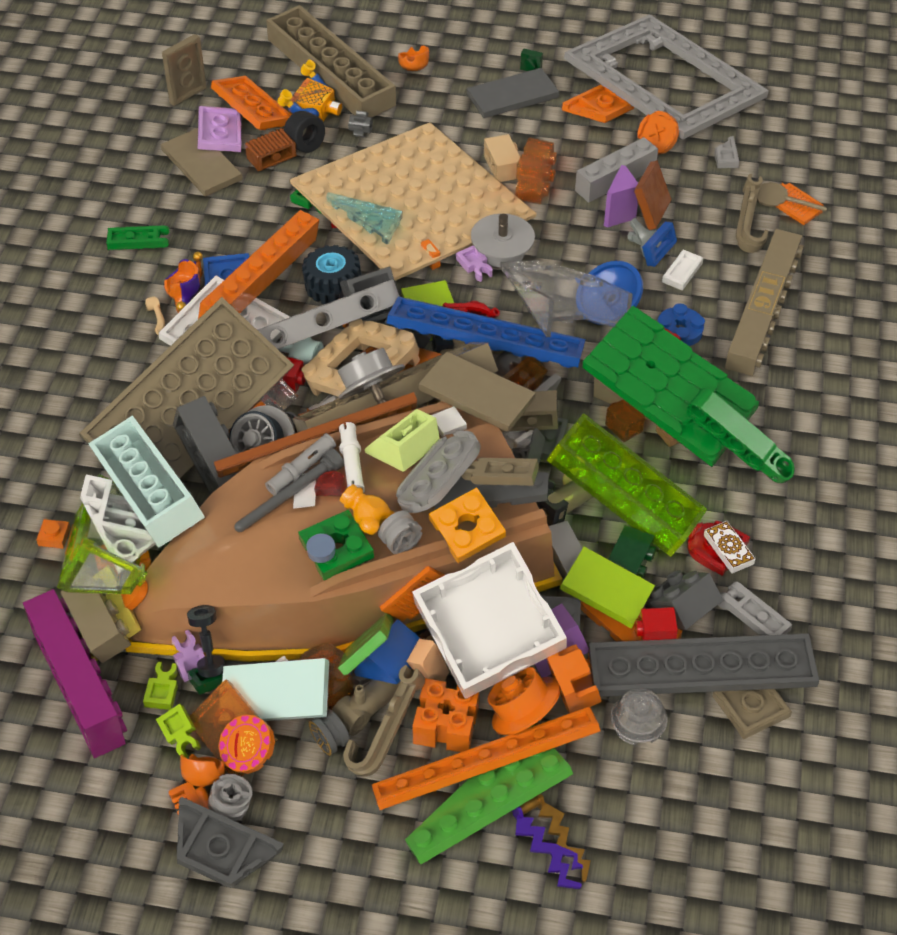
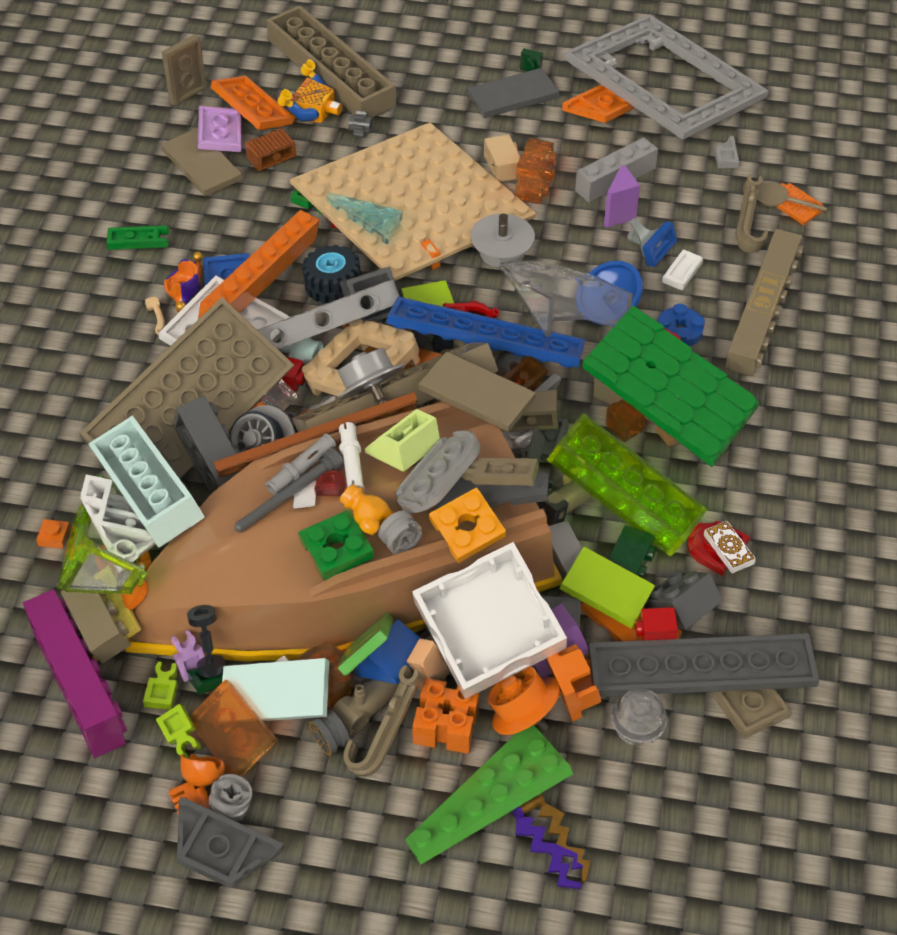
orange tile [218,714,275,774] -> none
black tyre [284,110,325,153] -> none
sand blue tile [306,534,336,563] -> none
orange tile [372,707,600,810] -> none
orange window [380,566,445,621] -> none
orange hair [398,45,429,71] -> none
white tile [431,406,467,437] -> none
lavender plate [456,246,493,282] -> none
dark orange tile [634,160,671,230] -> none
orange tile [637,111,679,155] -> none
green piece [687,388,795,483] -> none
light grey plate [718,581,792,635] -> none

